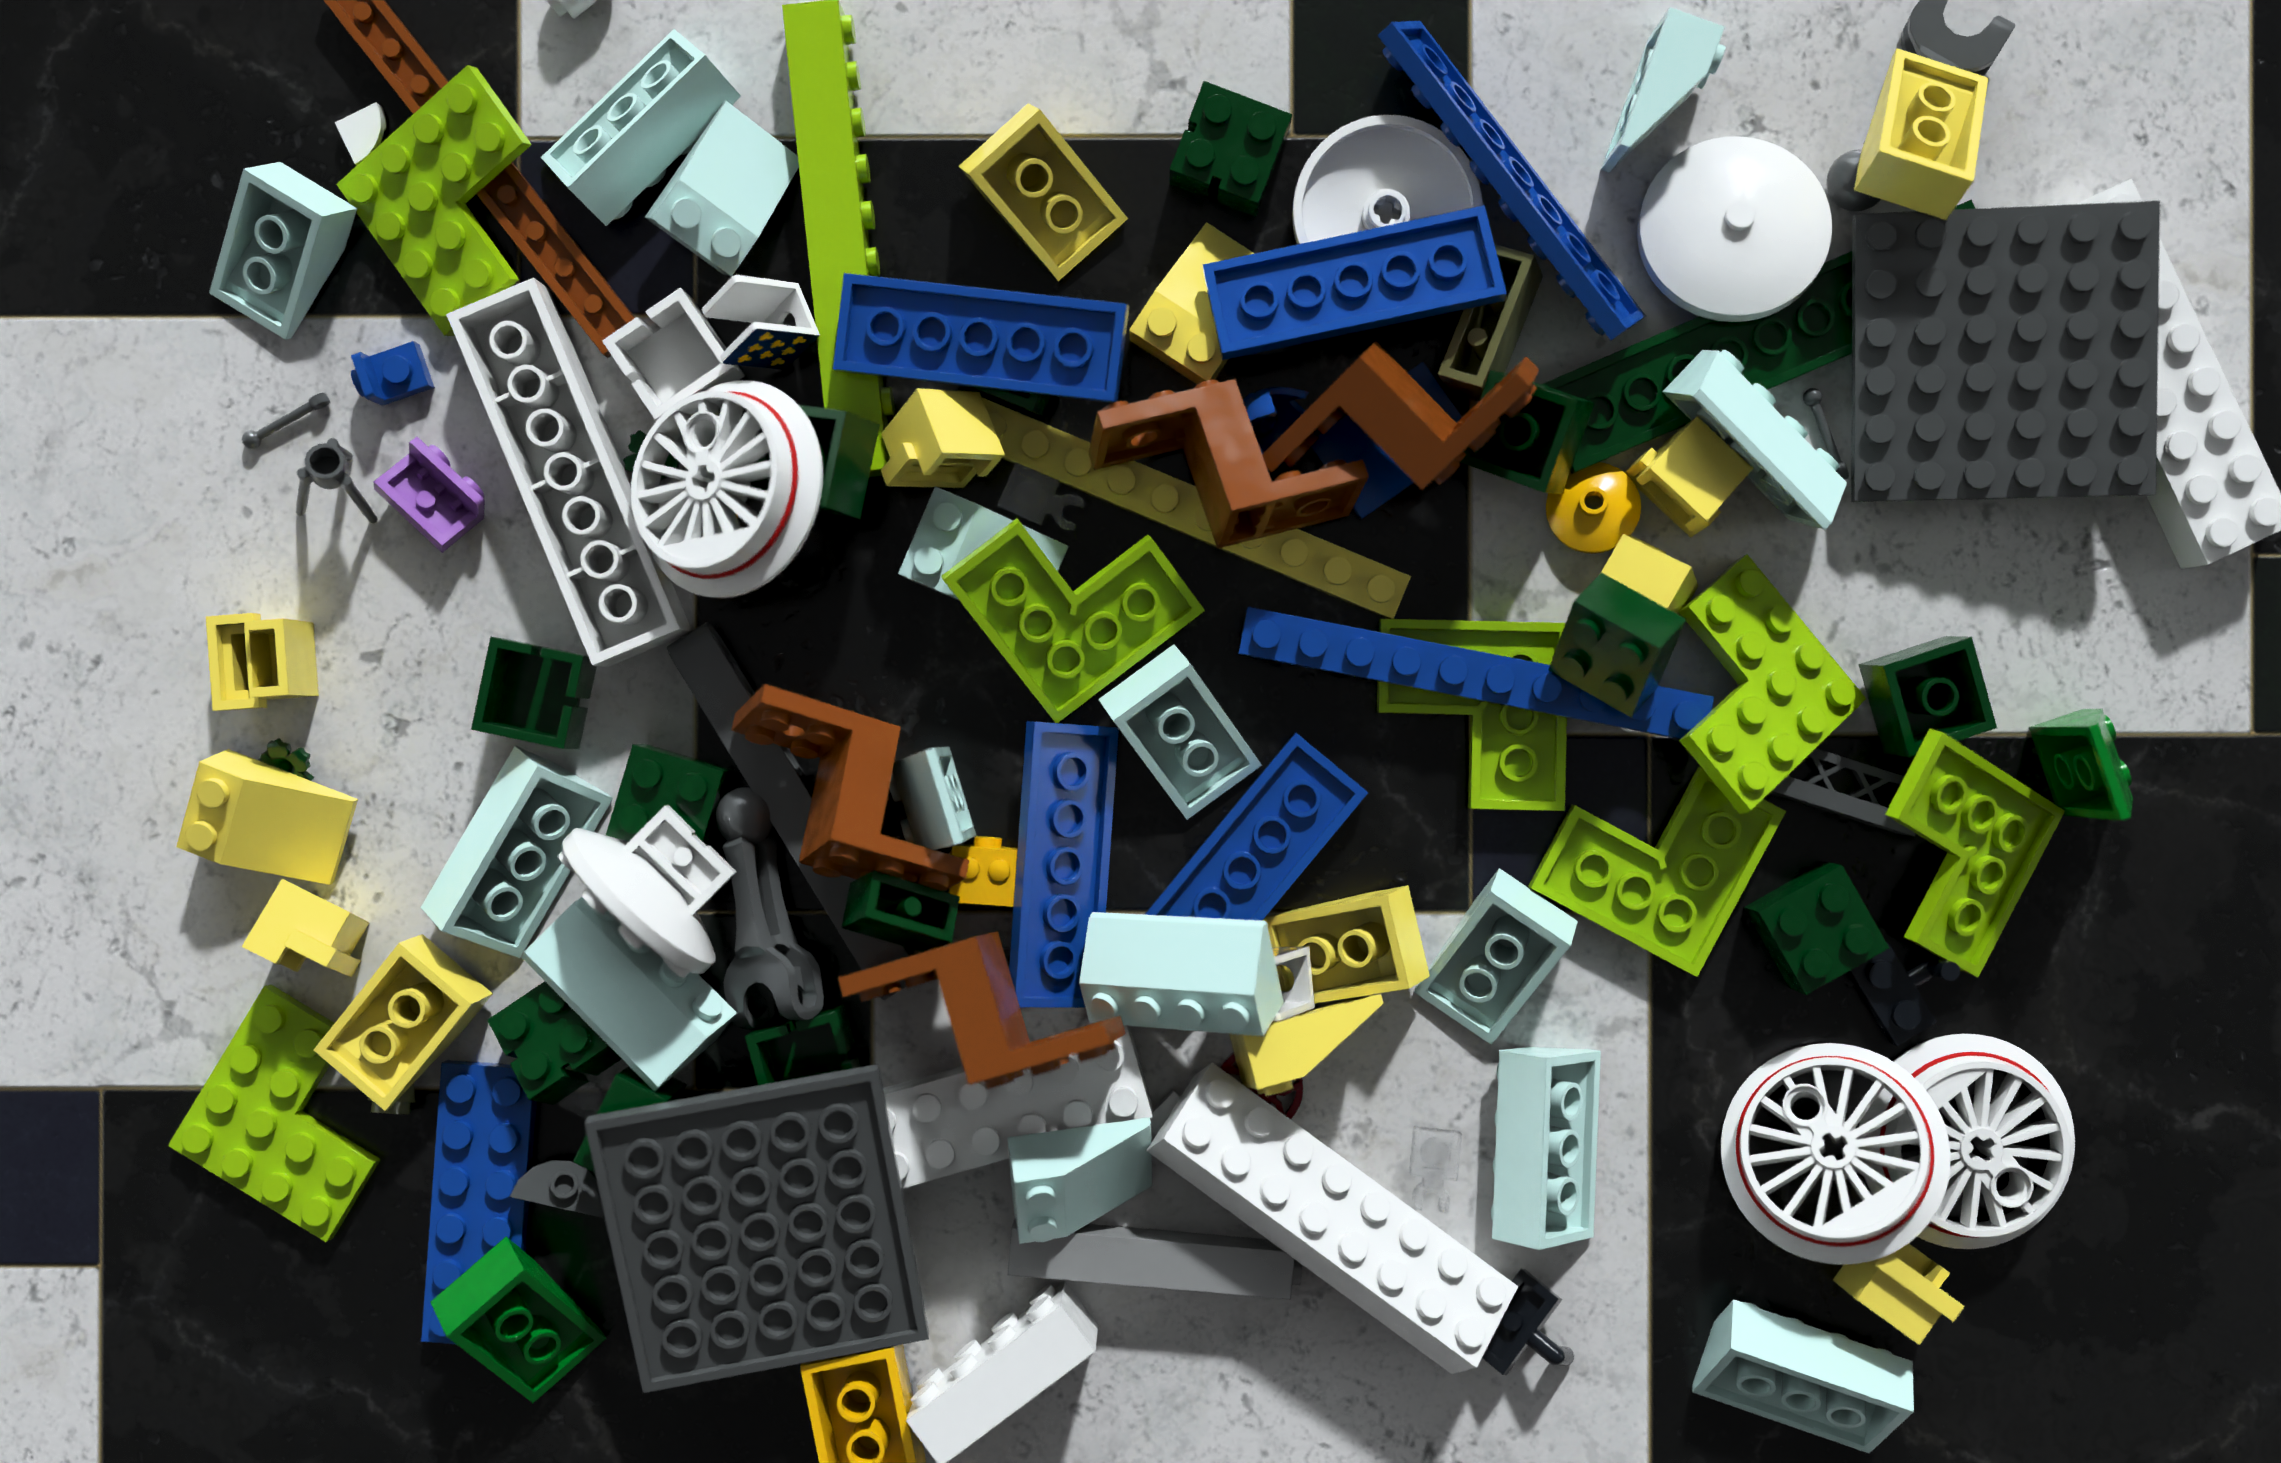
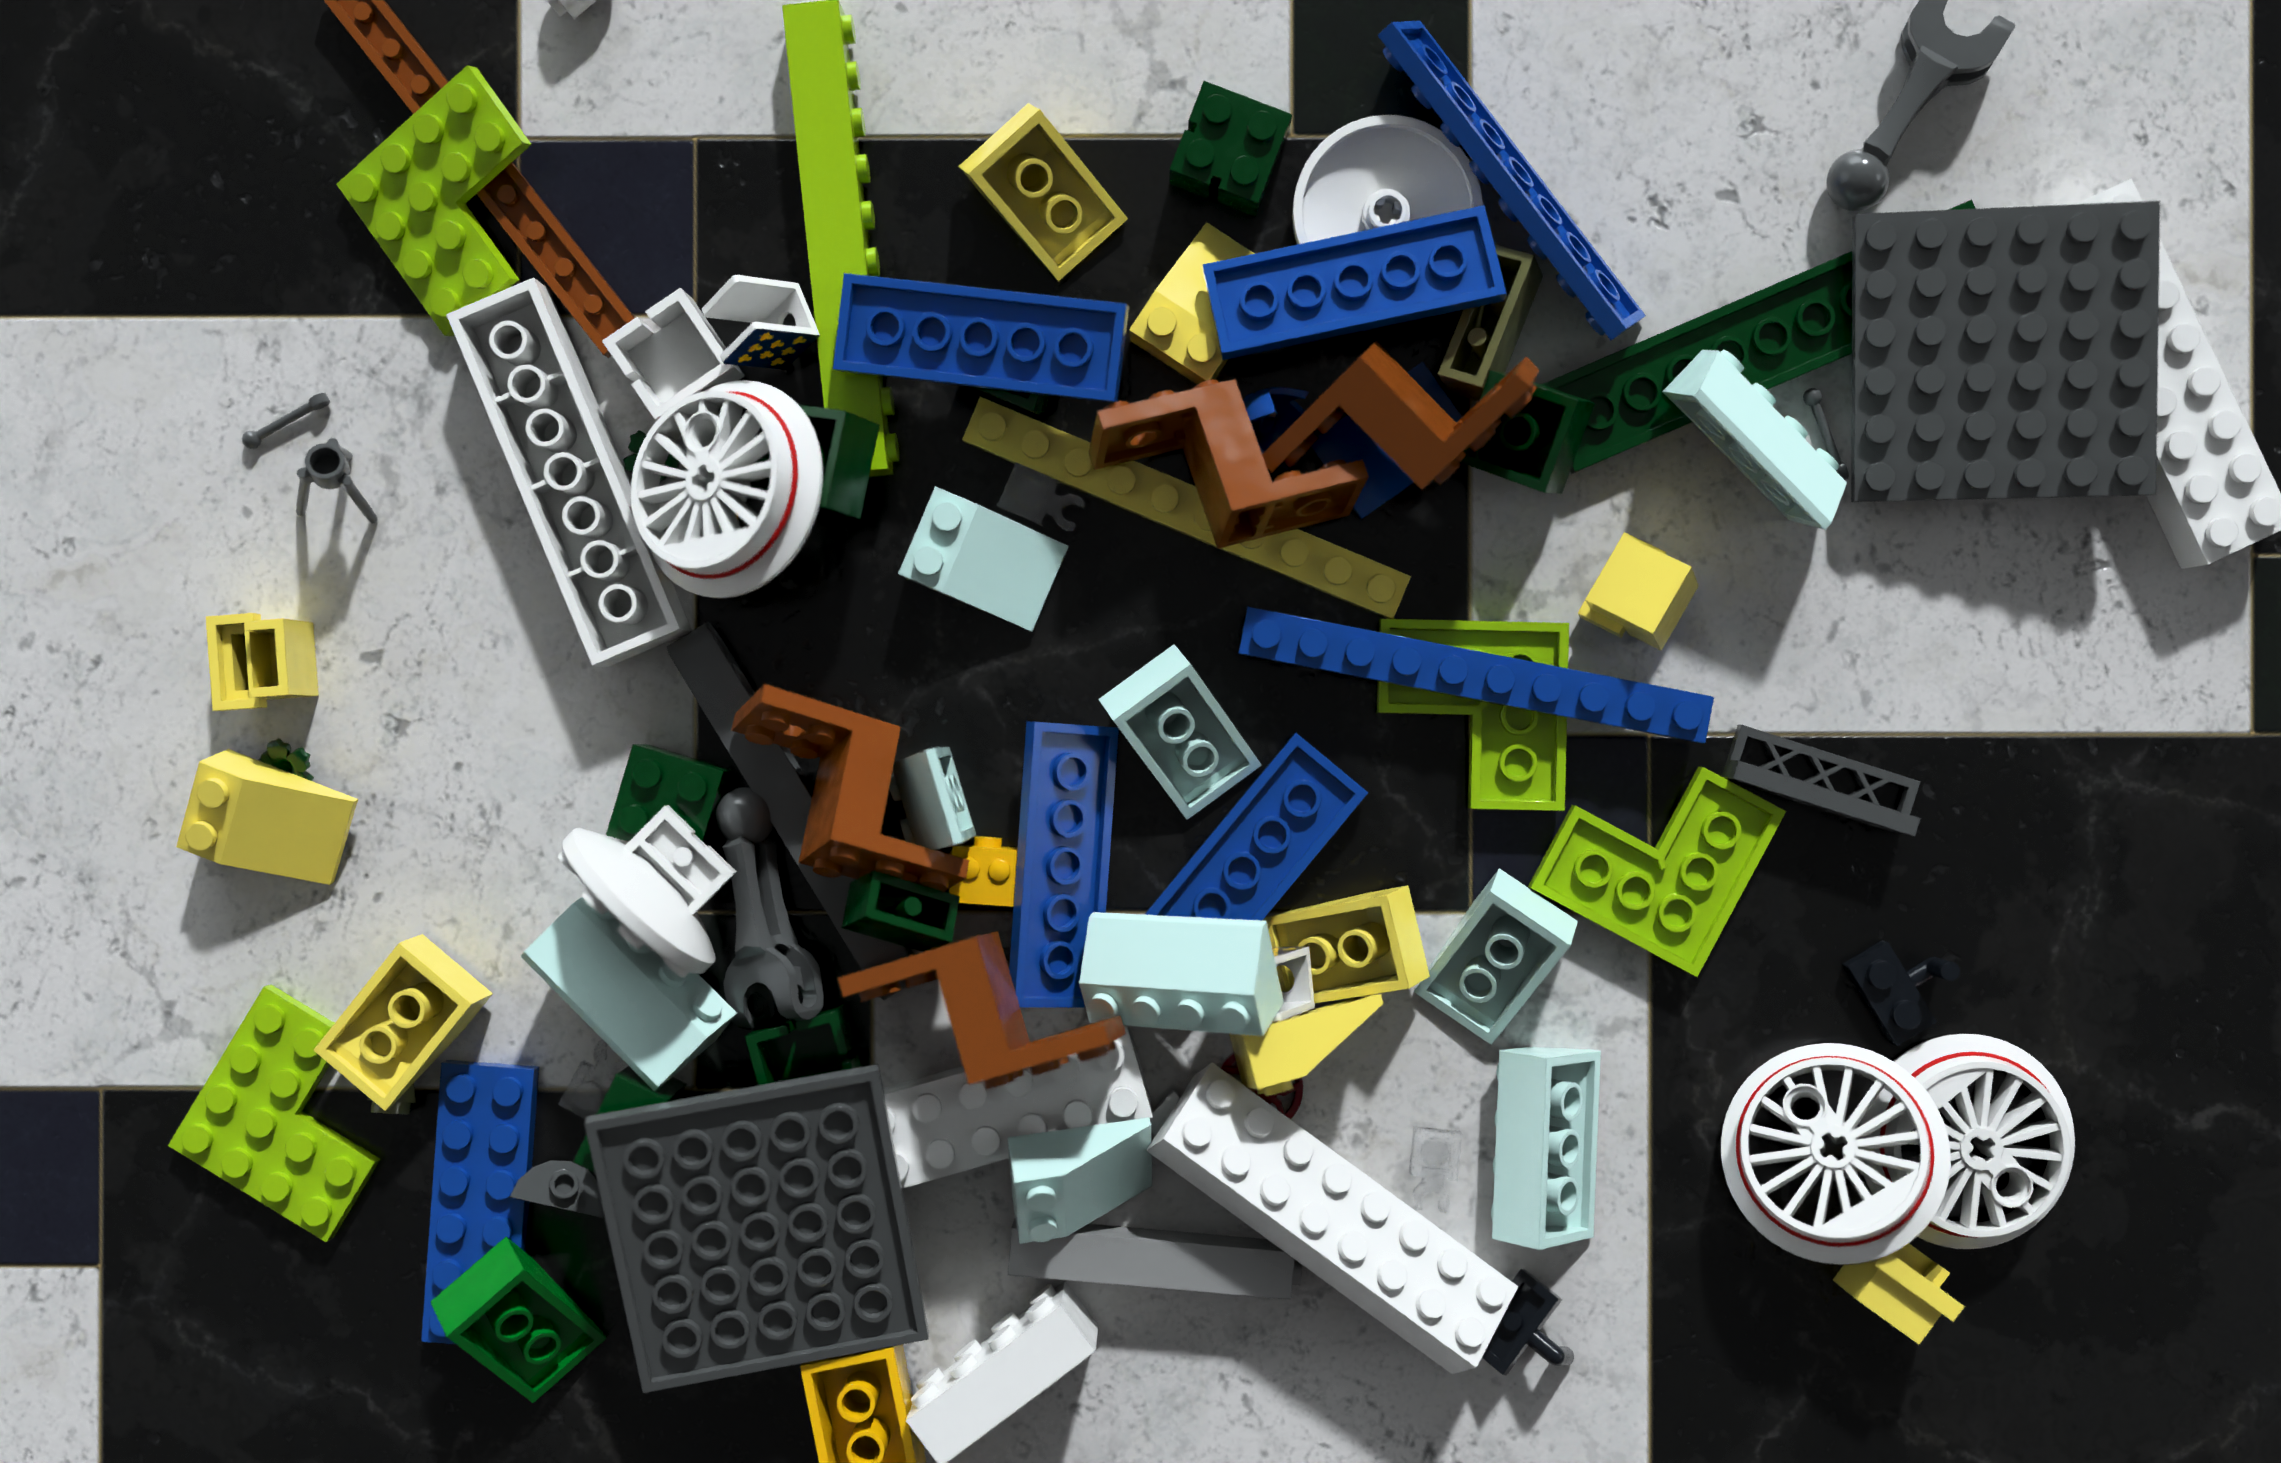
light aqua slope [209,162,357,340] -> none
light yellow plate [242,879,369,977] -> none
white tile [335,102,387,165] -> none
blue bracket [351,341,435,406] -> none
medium lavender bracket [373,437,485,553] -> none
light aqua slope [421,746,613,958] -> none
dark green piece [471,636,597,749] -> none
dark green piece [487,981,622,1105] -> none
light aqua slope [541,29,741,226] -> none
light aqua slope [645,101,799,276] -> none
light yellow plate [881,388,1005,488] -> none
lime plate [941,518,1205,723] -> none
yellow dish [1546,462,1641,554] -> none
dark green brick [1548,572,1686,718] -> none
light aqua slope [1601,7,1726,173] -> none
light yellow plate [1625,416,1753,538] -> none
white dish [1637,137,1832,322] -> none
lime plate [1679,554,1866,815] -> none
light aqua slope [1692,1299,1914,1453] -> none
dark green brick [1743,862,1889,995] -> none
light yellow slope [1854,49,1988,220] -> none
dark green brick [1858,636,1997,757] -> none
lime plate [1885,729,2065,978] -> none
green slope [2029,709,2133,821] -> none

